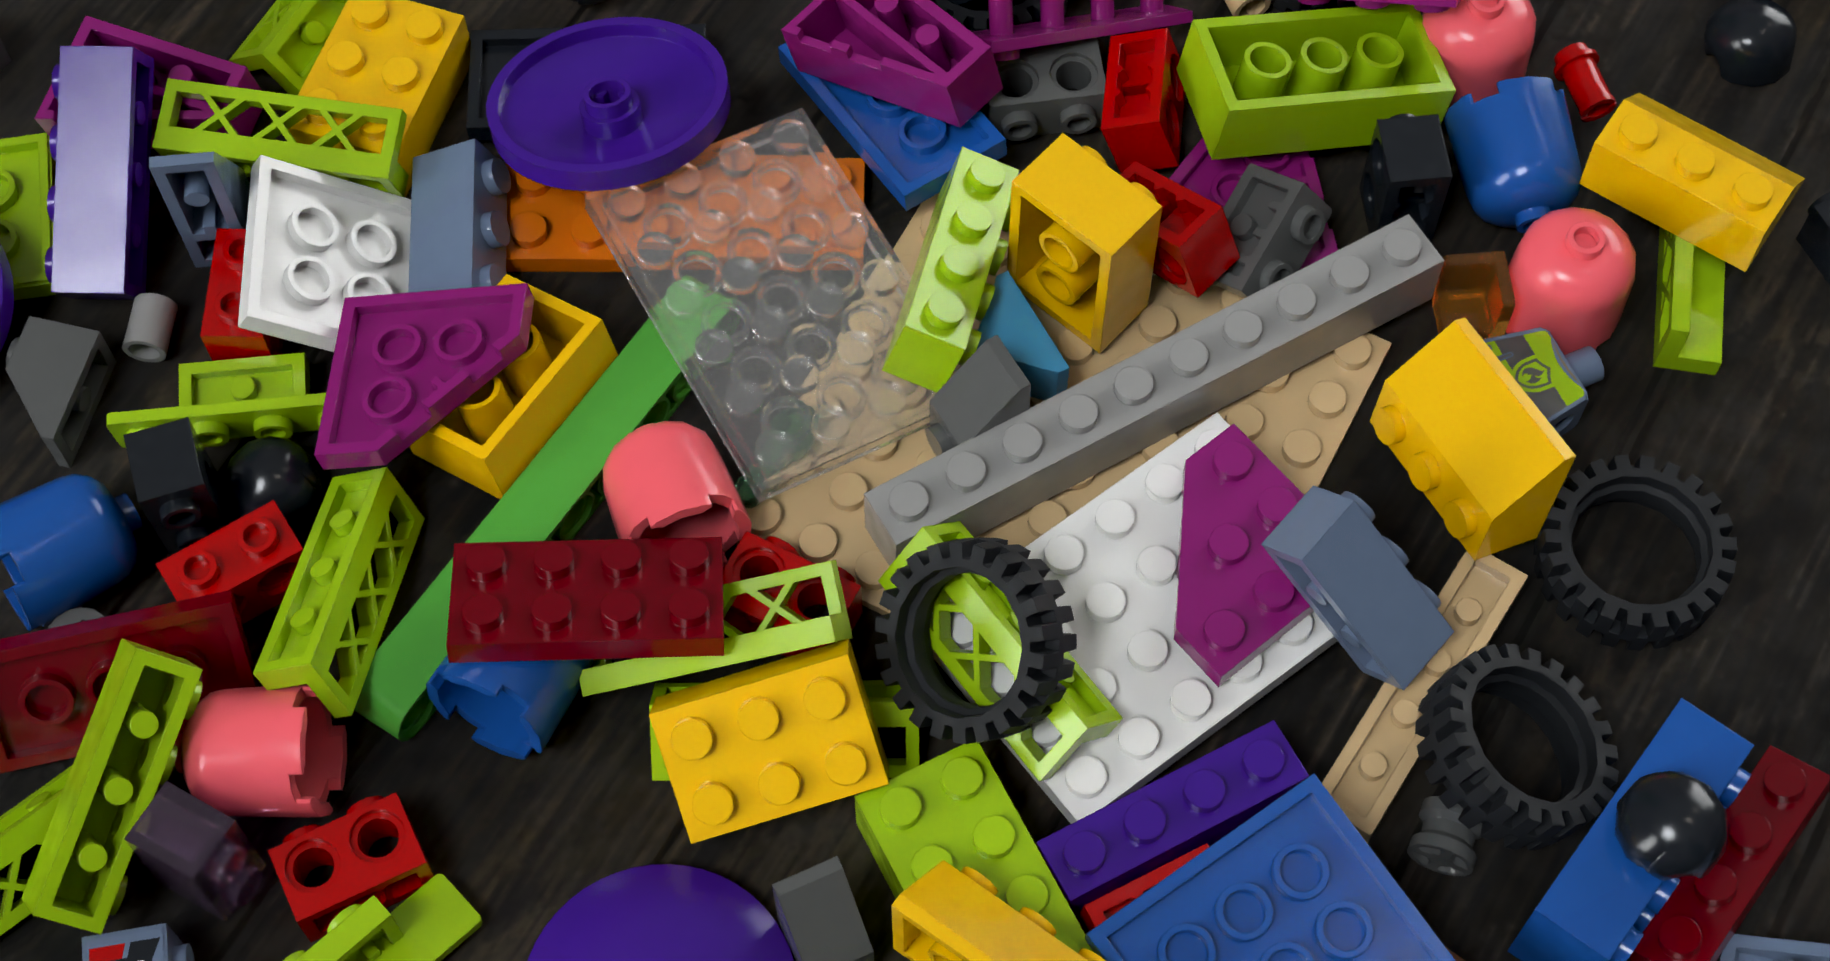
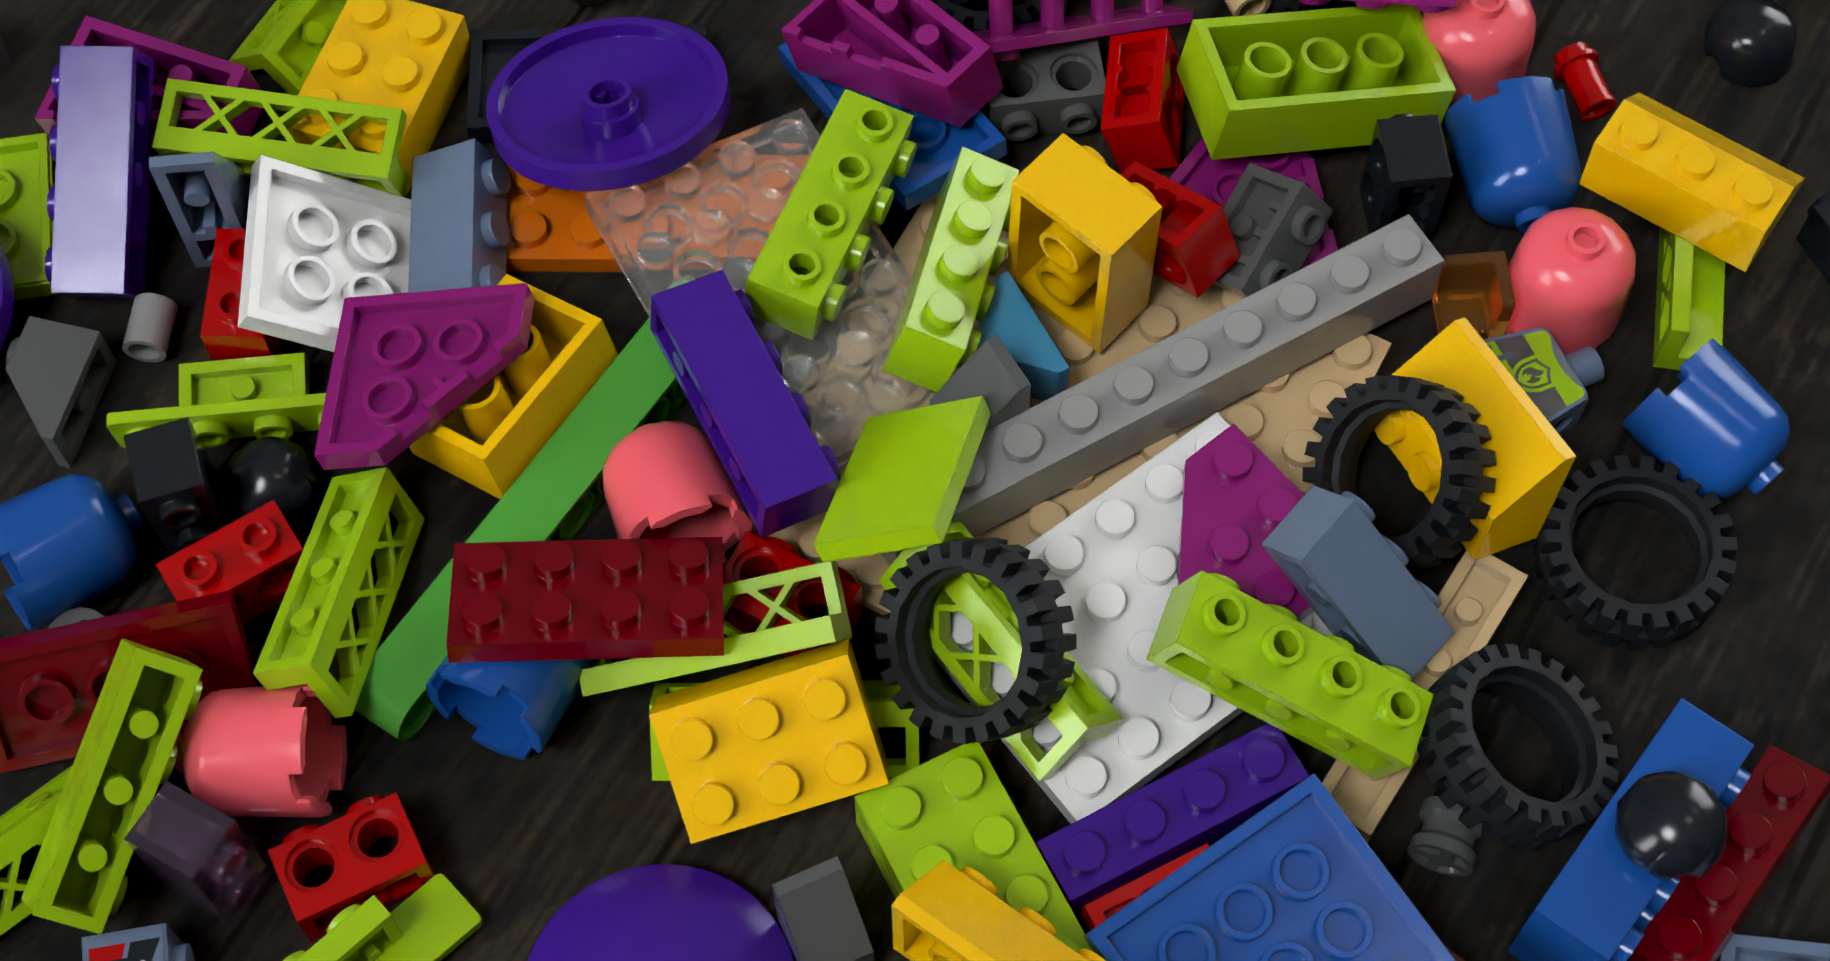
none -> dark purple brick [650,269,841,538]
none -> lime brick [745,88,917,340]
none -> lime tile [813,396,991,562]
none -> lime brick [1146,571,1434,780]
none -> black tyre [1302,375,1496,570]
none -> blue cylinder [1623,338,1791,500]

